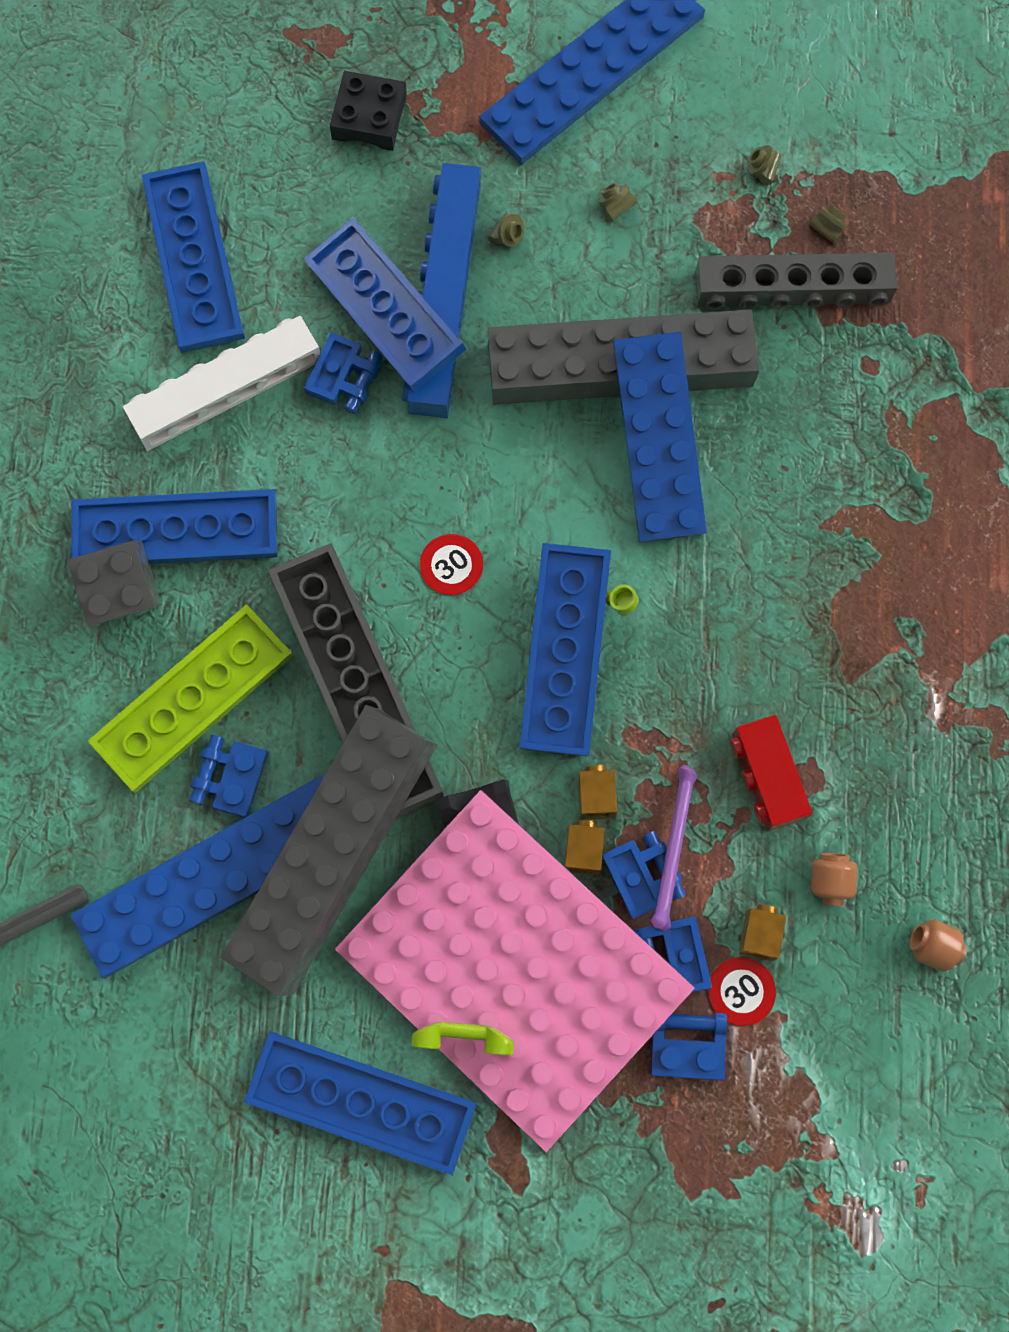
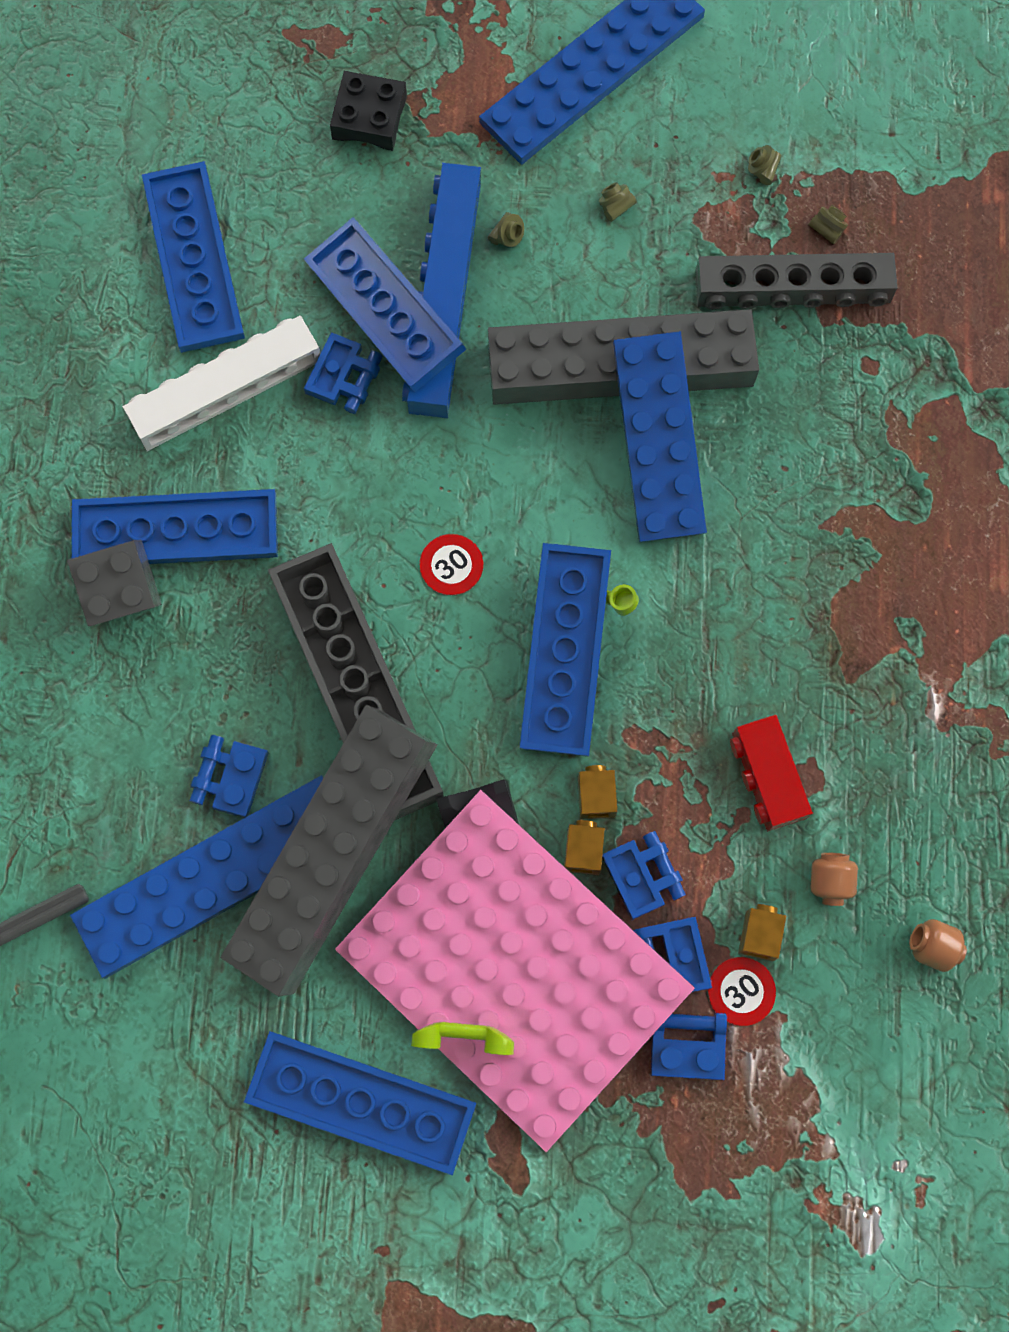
lime plate [88,604,293,794] -> none
medium lavender piece [651,765,697,931] -> none

